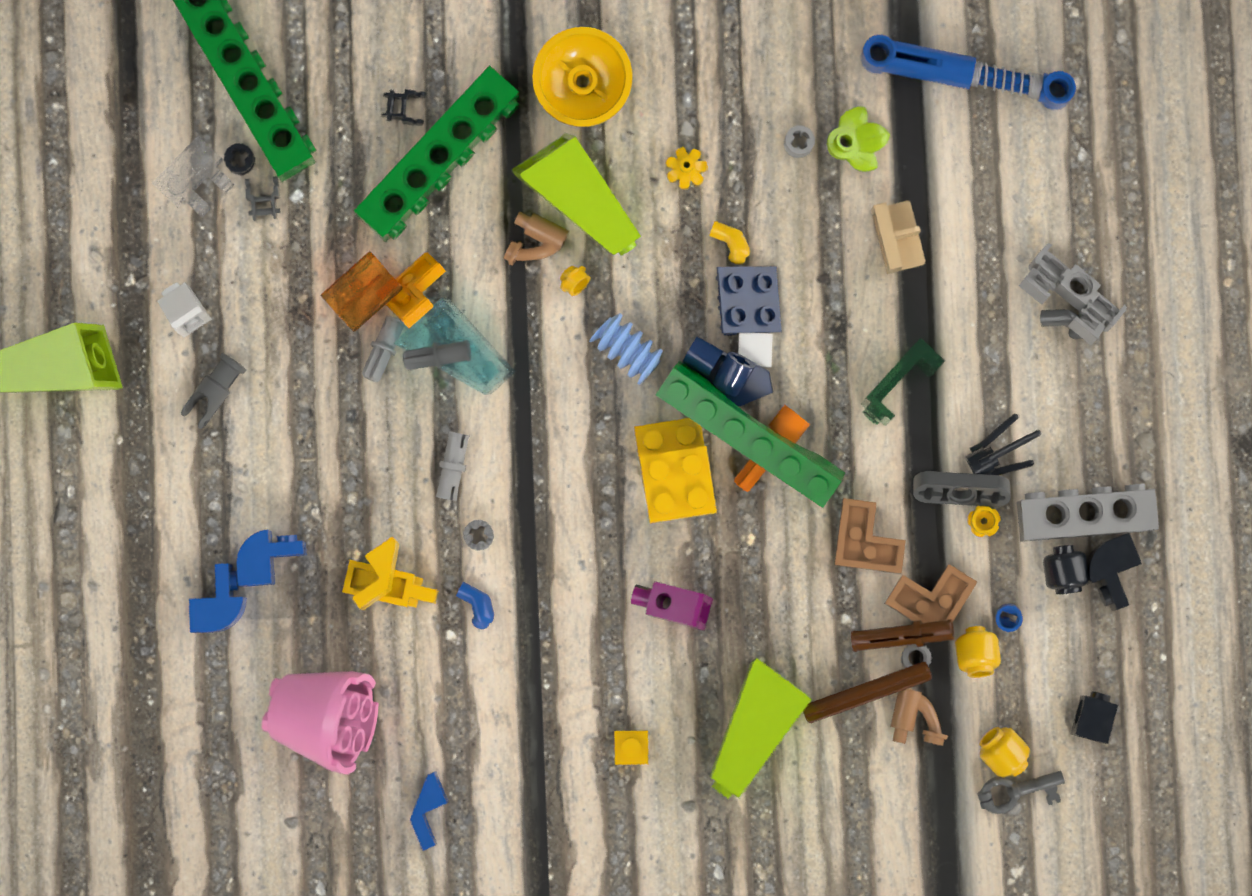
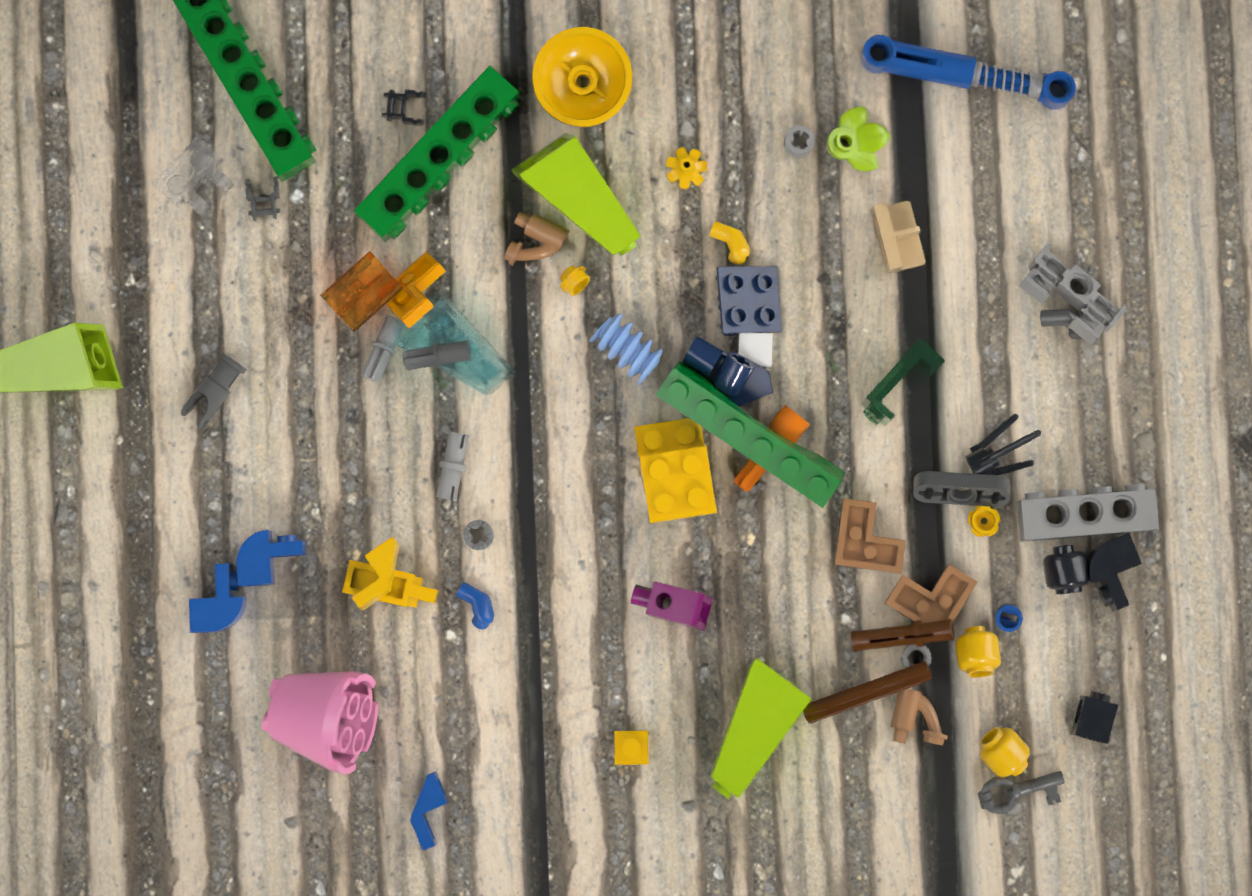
white slope [157,282,211,338] -> none
black bush [224,143,255,175] -> none

